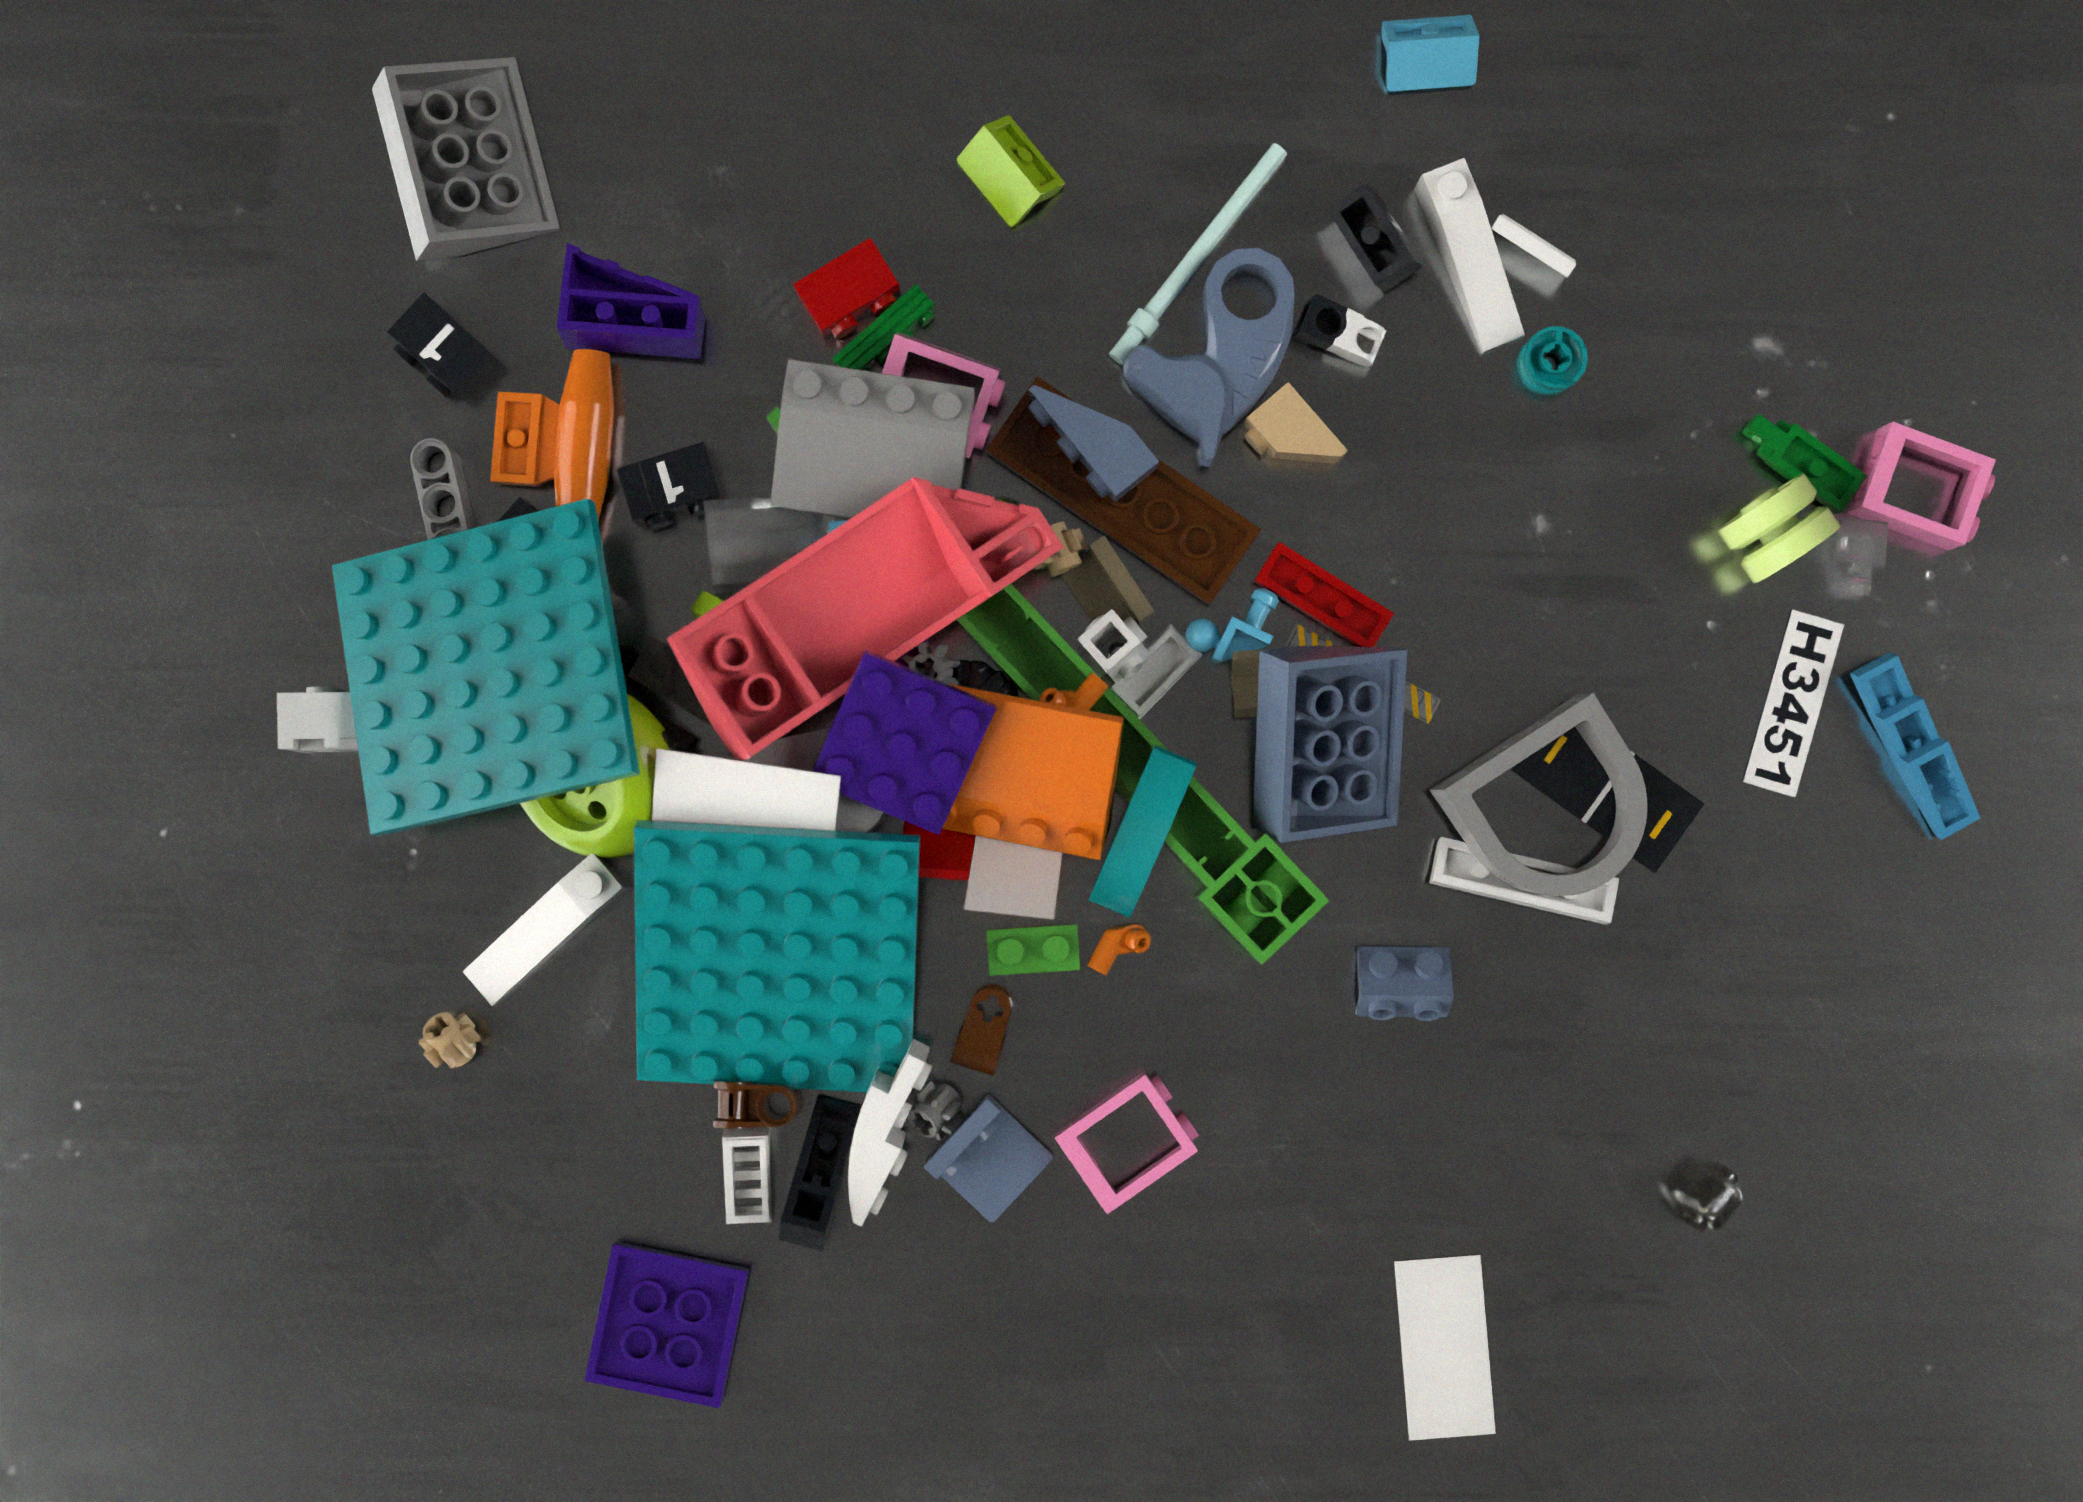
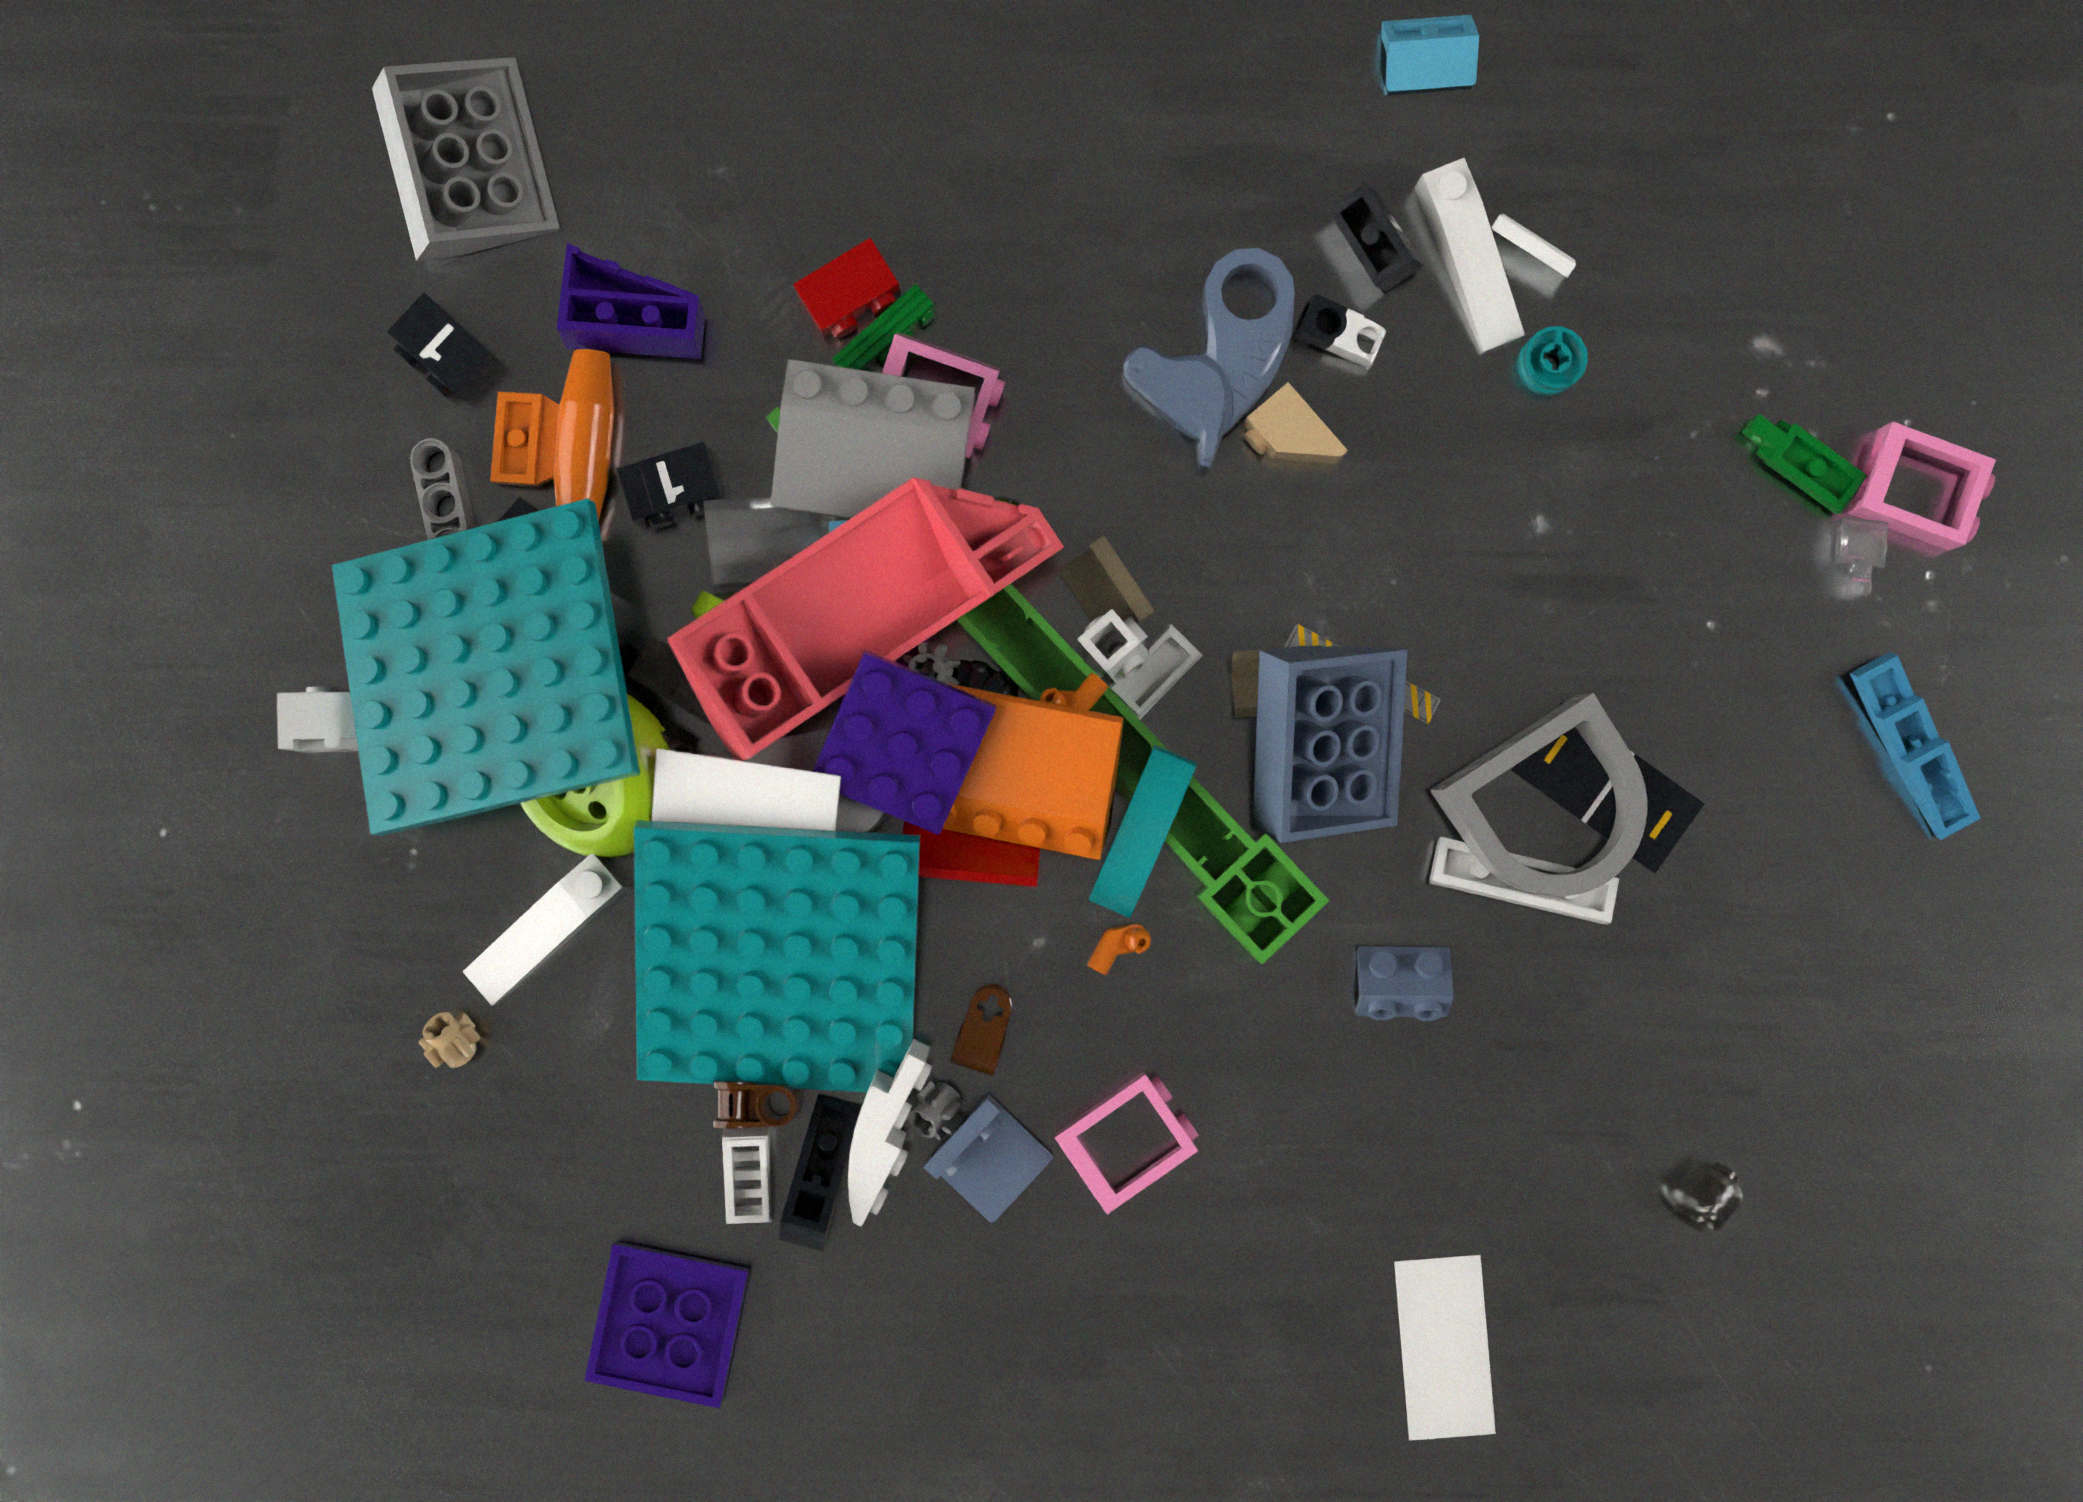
lime panel [957,115,1066,227] -> none
white sticker [964,836,1062,919] -> none
reddish brown plate [986,376,1261,605] -> none
bright green plate [986,924,1080,976] -> none
sand blue slope [1028,385,1159,502] -> none
tan gear [1035,521,1088,577] -> none
light aqua bar [1109,143,1287,365] -> none
medium azure piece [1185,588,1279,665] -> none
red plate [1253,542,1395,647] -> none
yellowish green wheel [1717,473,1841,583] -> none
white sticker [1743,609,1844,797] -> none

